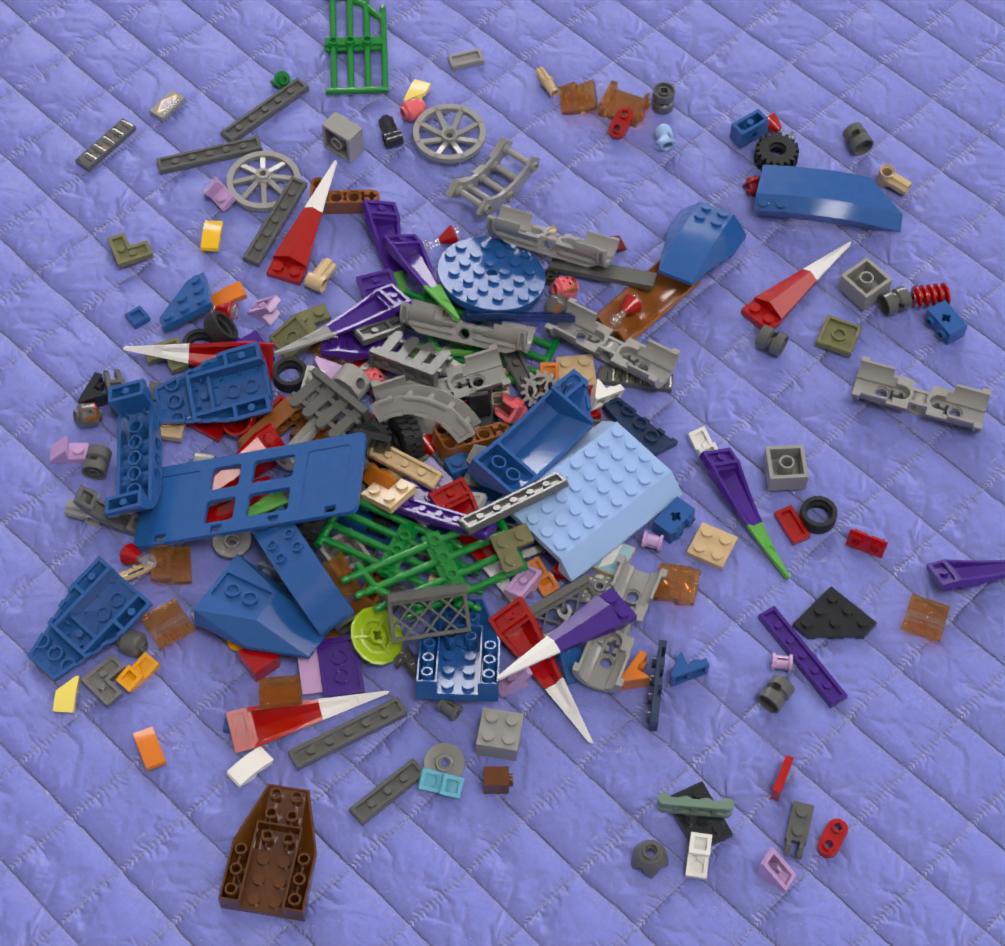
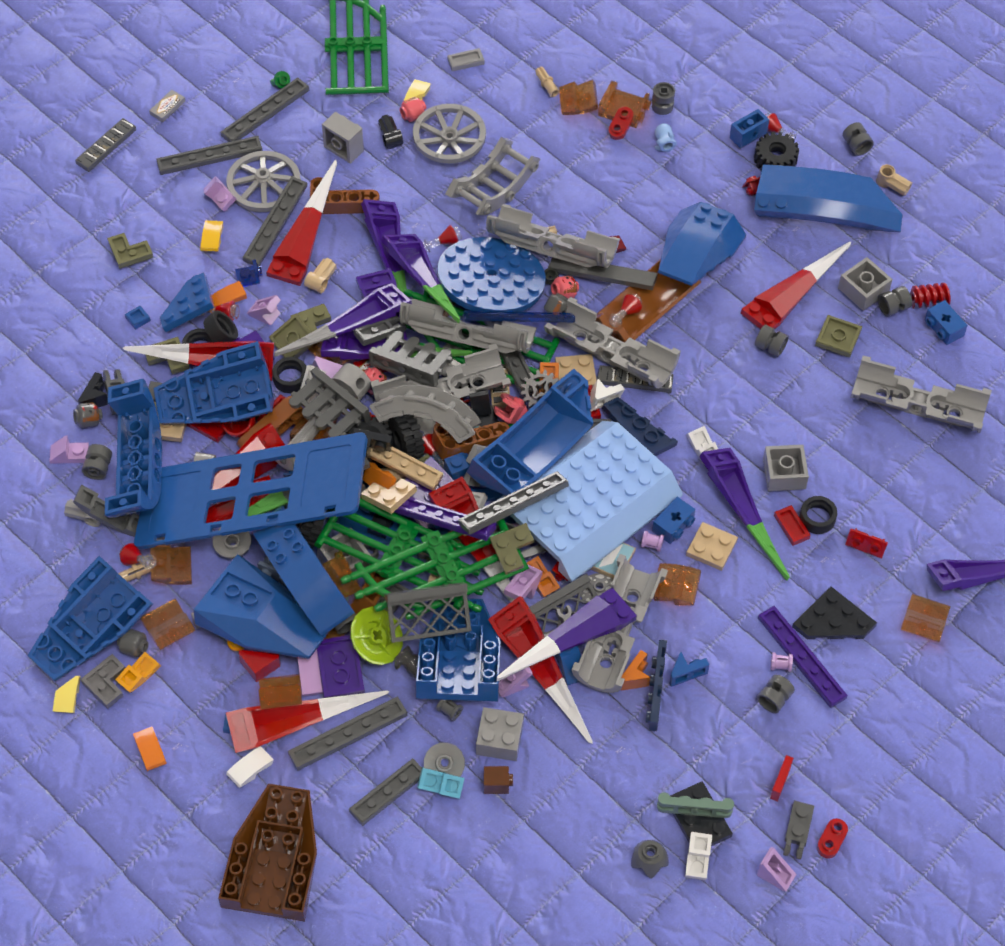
none -> clear blue bracket [235,259,262,287]

